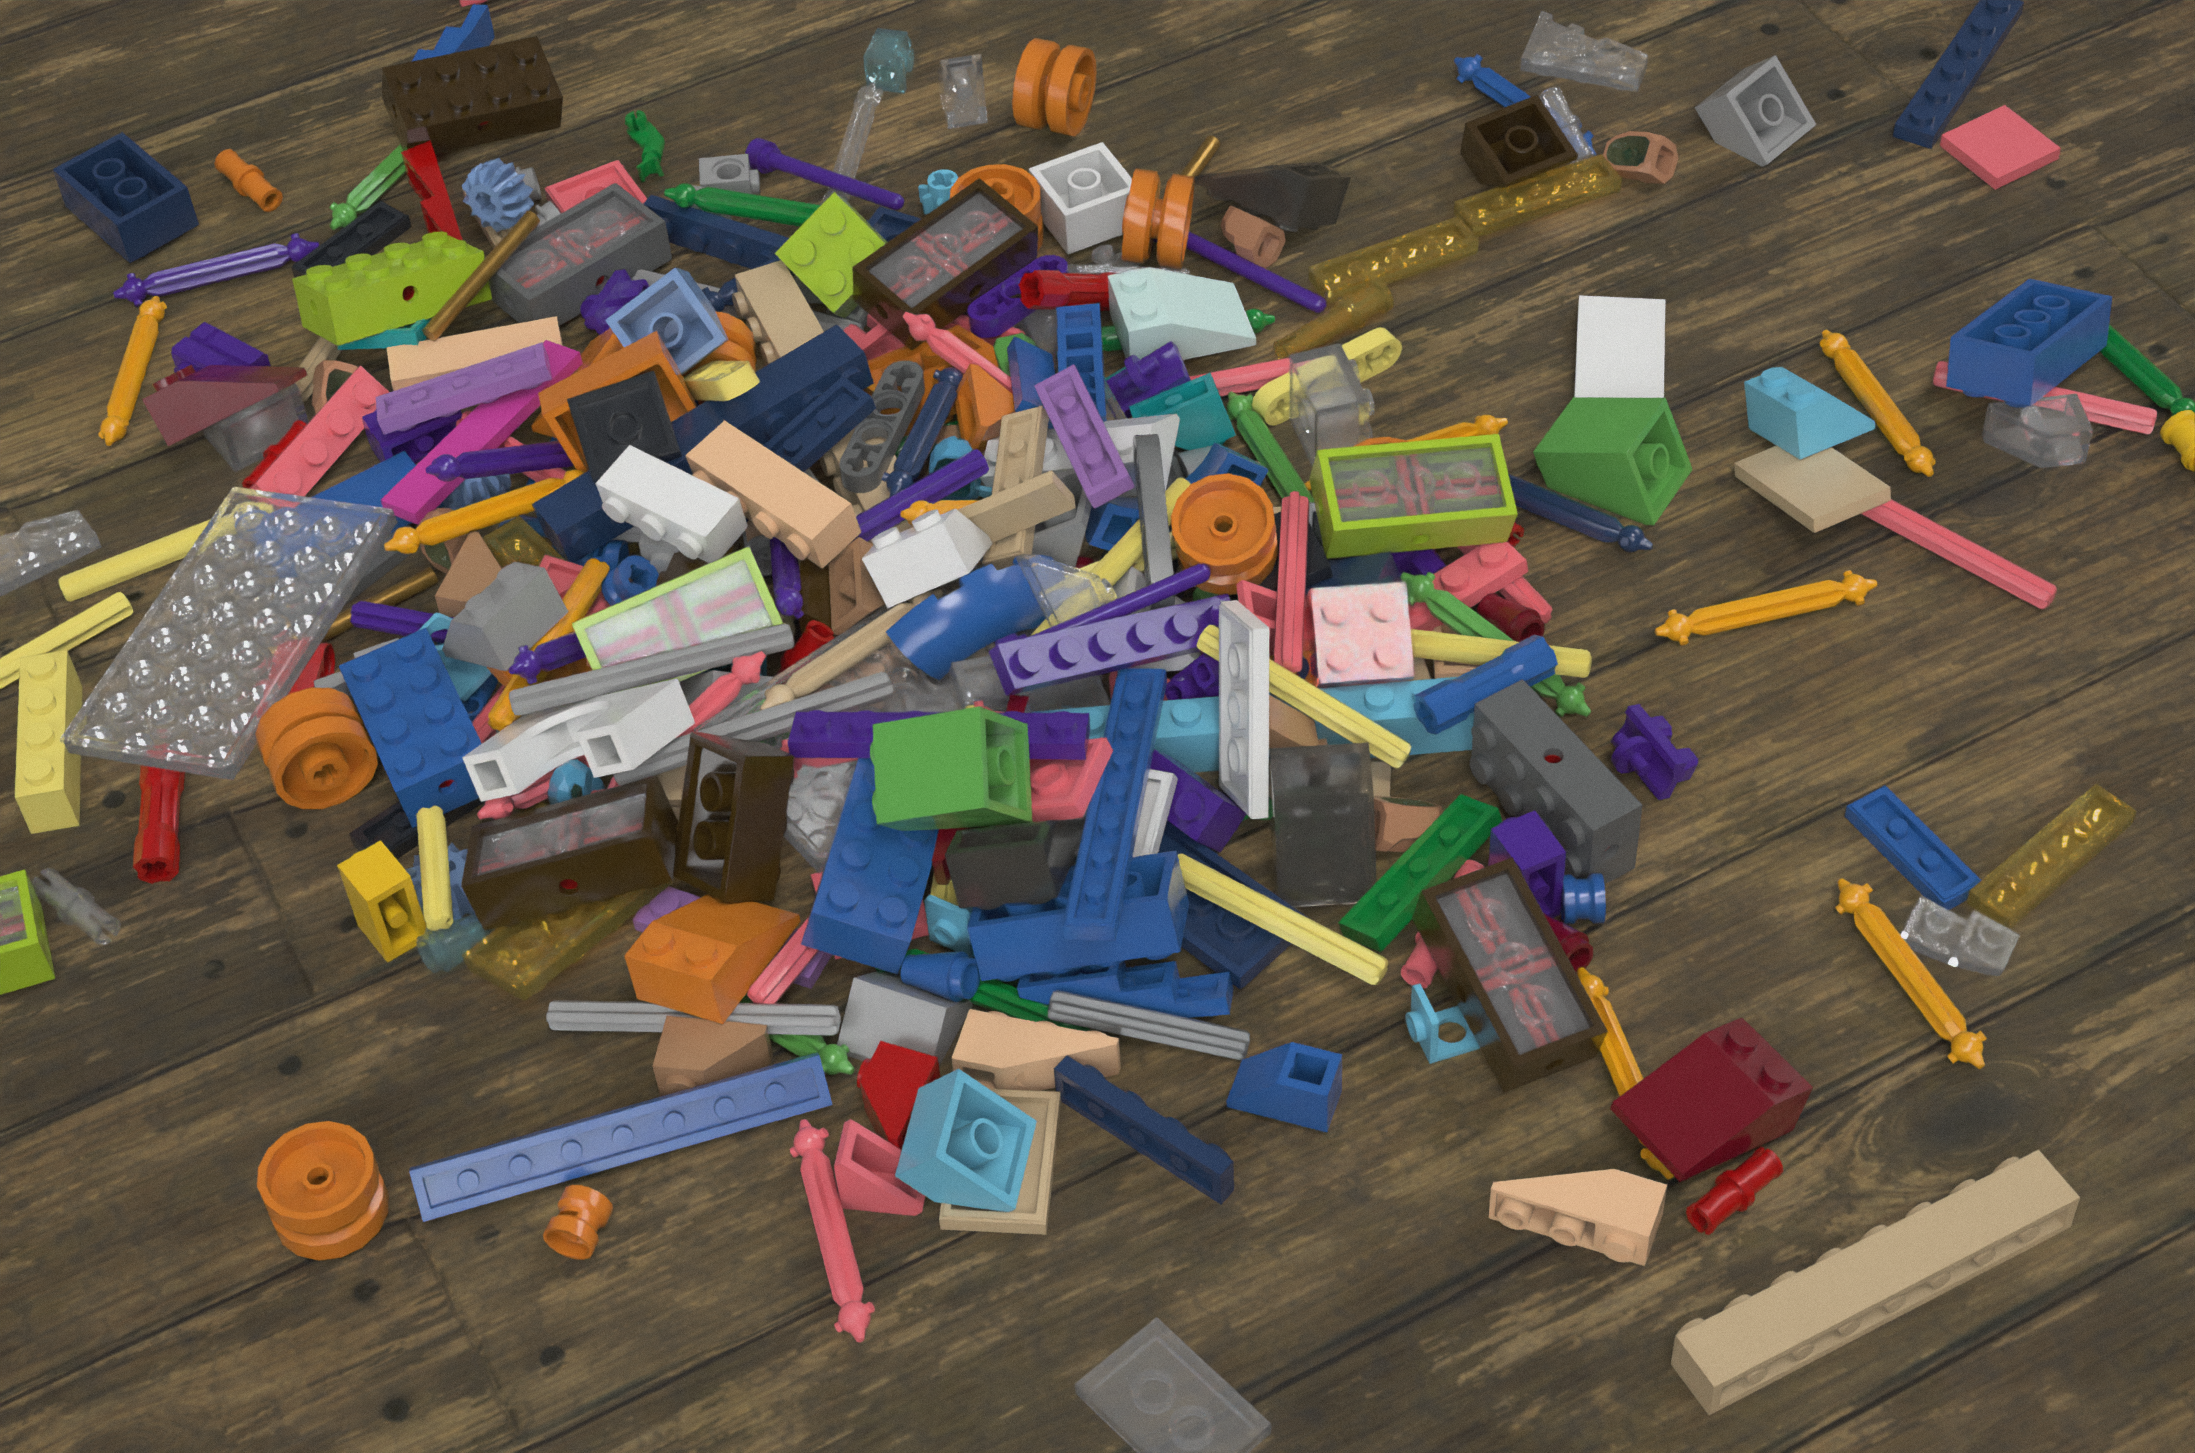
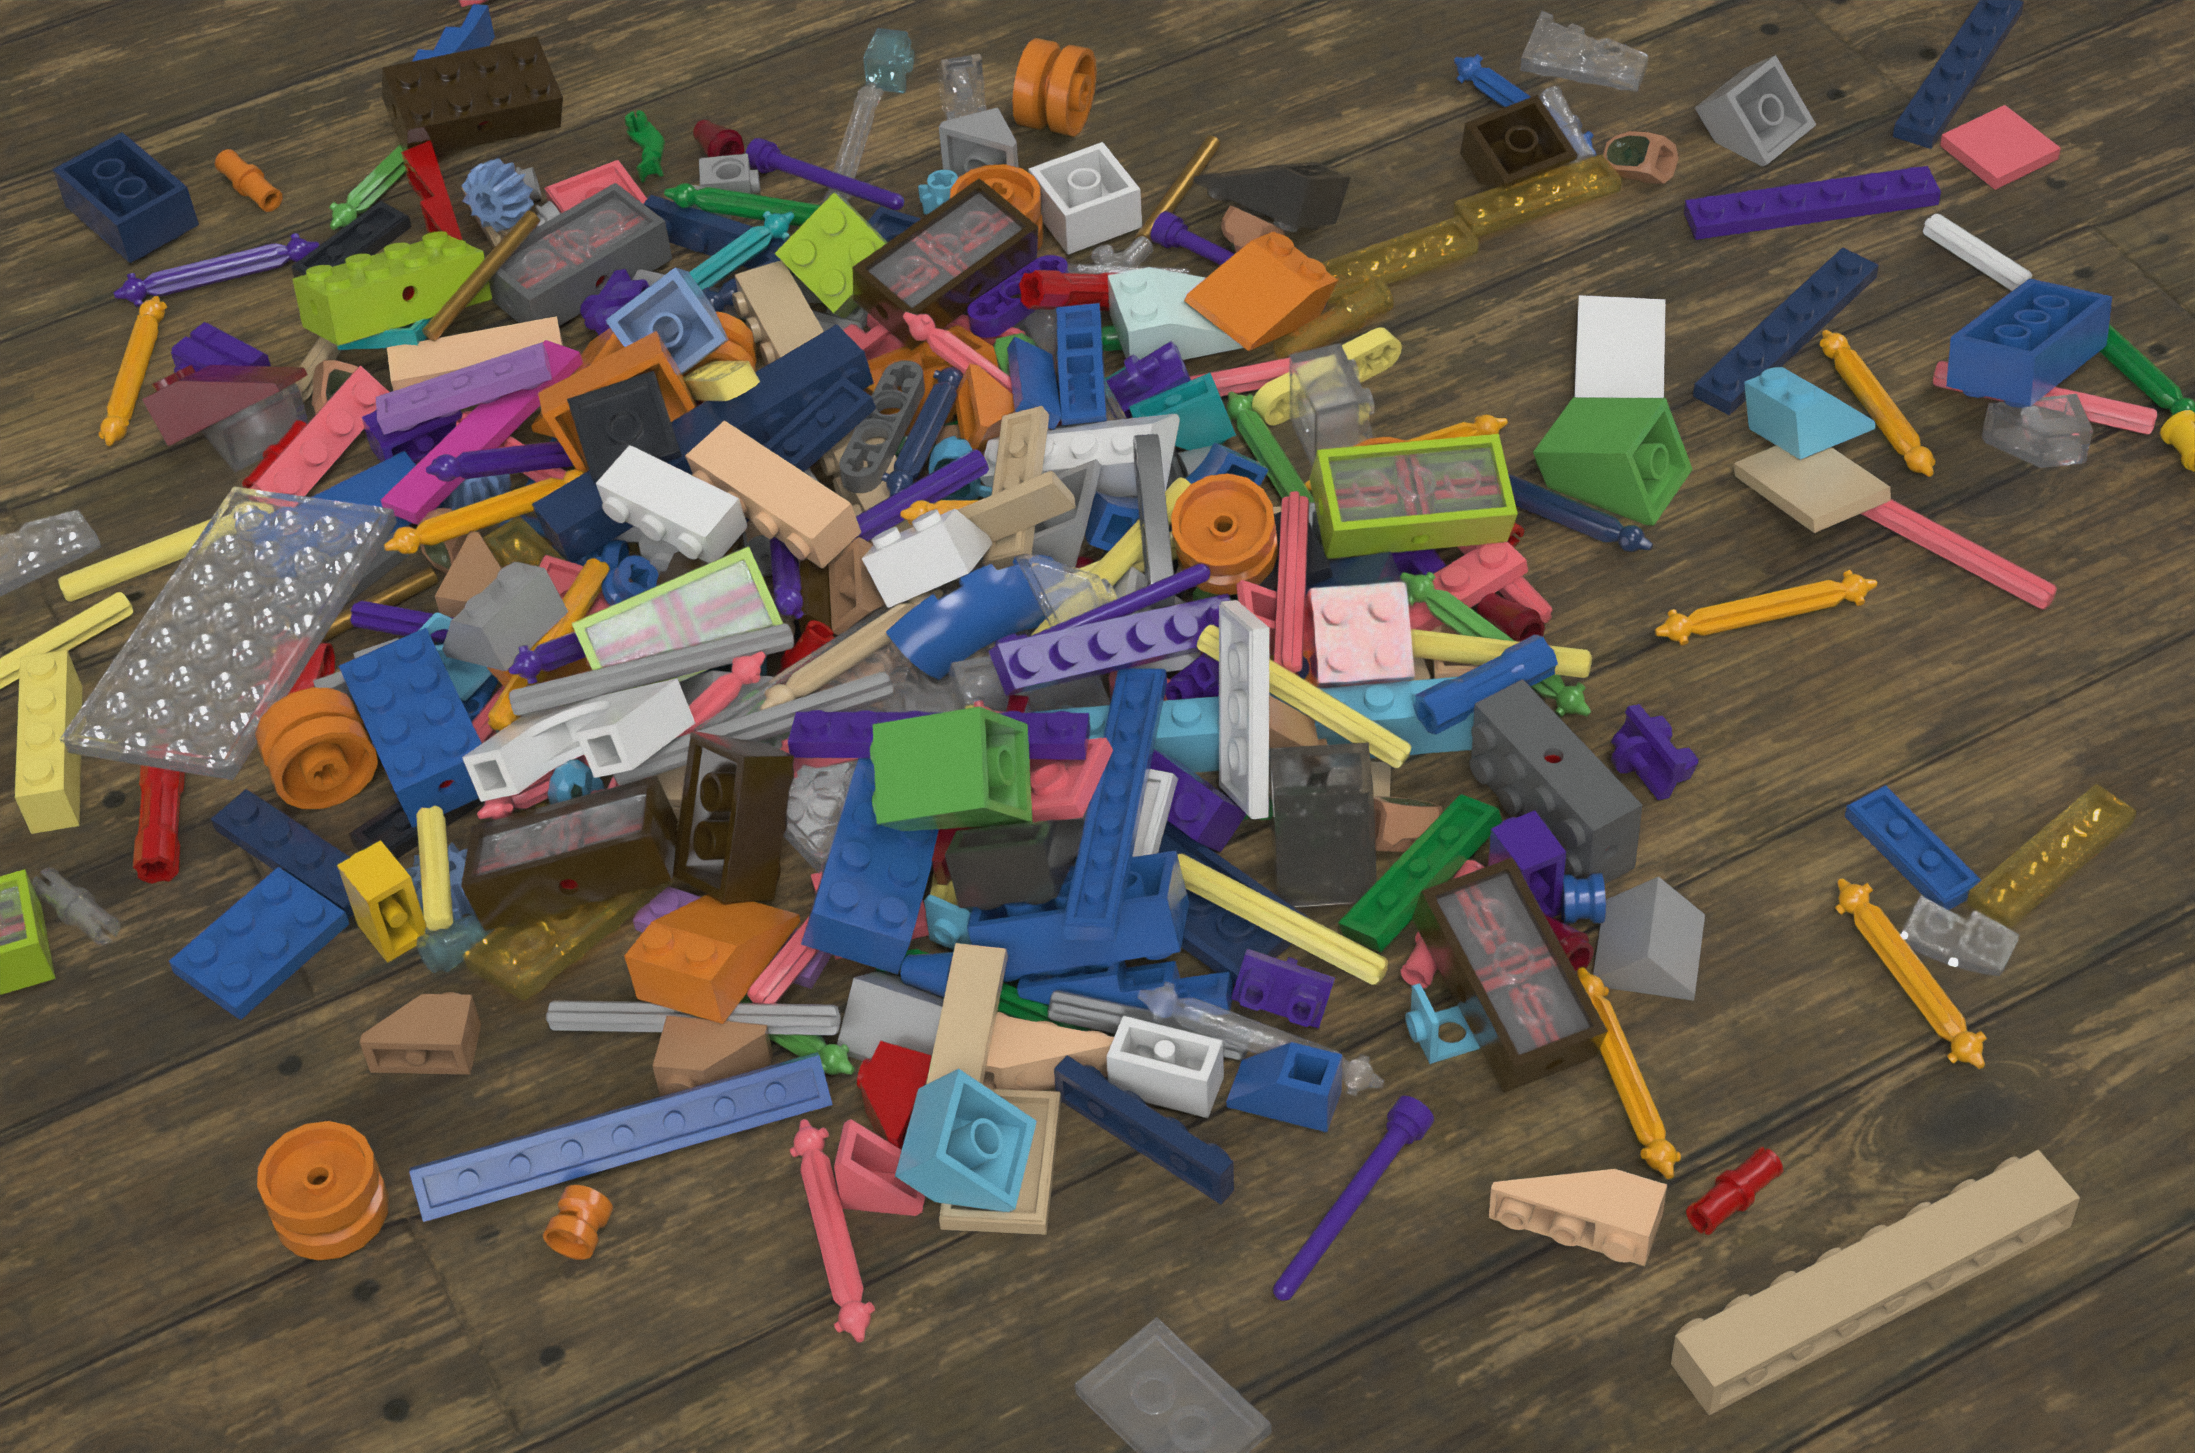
medium lavender plate [1034,365,1135,509] -> none
orange wheel [1122,168,1195,270] -> none
dark red slope [1610,1017,1813,1182] -> none
none -> blue plate [169,867,350,1020]
none -> dark blue plate [211,789,354,919]
none -> medium nougat slope [360,992,481,1075]
none -> teal wheel [689,210,795,290]
none -> dark red cone [693,119,745,157]
none -> tan tile [926,943,1008,1085]
none -> light grey slope [939,107,1019,178]
none -> white brick [1106,1016,1224,1118]
none -> clear wheel [1138,981,1384,1097]
none -> orange slope [1184,231,1338,351]
none -> dark purple hips [1231,949,1335,1028]
none -> dark purple piece [1273,1096,1434,1301]
none -> light grey slope [1593,877,1705,1001]
none -> dark purple plate [1684,166,1941,240]
none -> dark blue plate [1693,247,1879,416]
none -> white axle [1923,214,2032,291]

